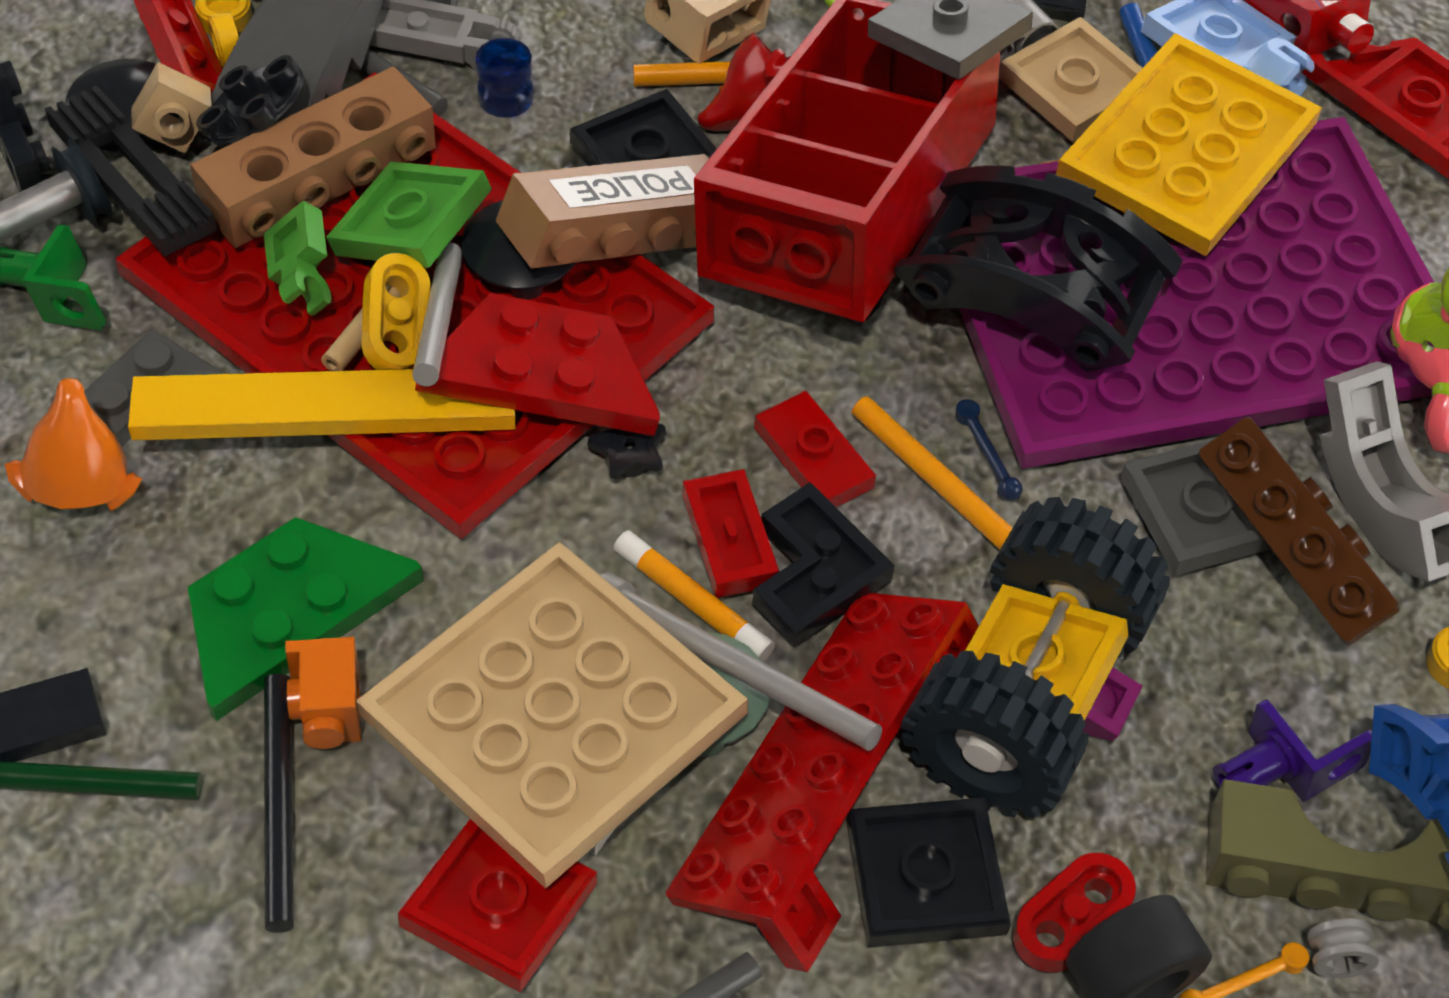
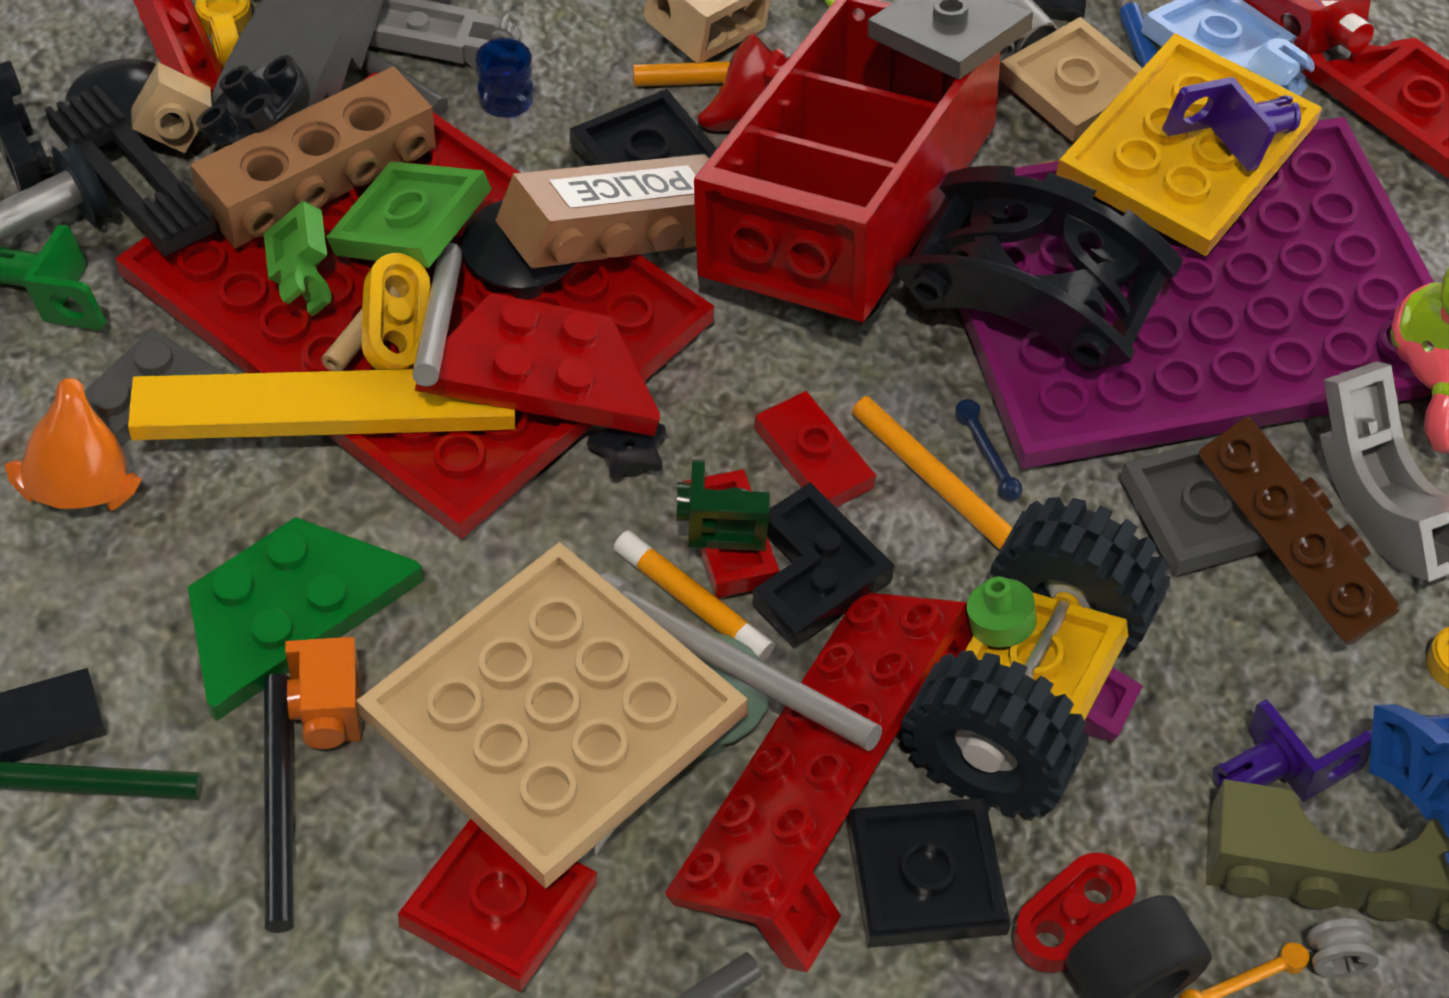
none -> dark green bracket [676,459,770,551]
none -> bright green tile [967,576,1037,648]
none -> dark purple bracket [1162,77,1301,171]

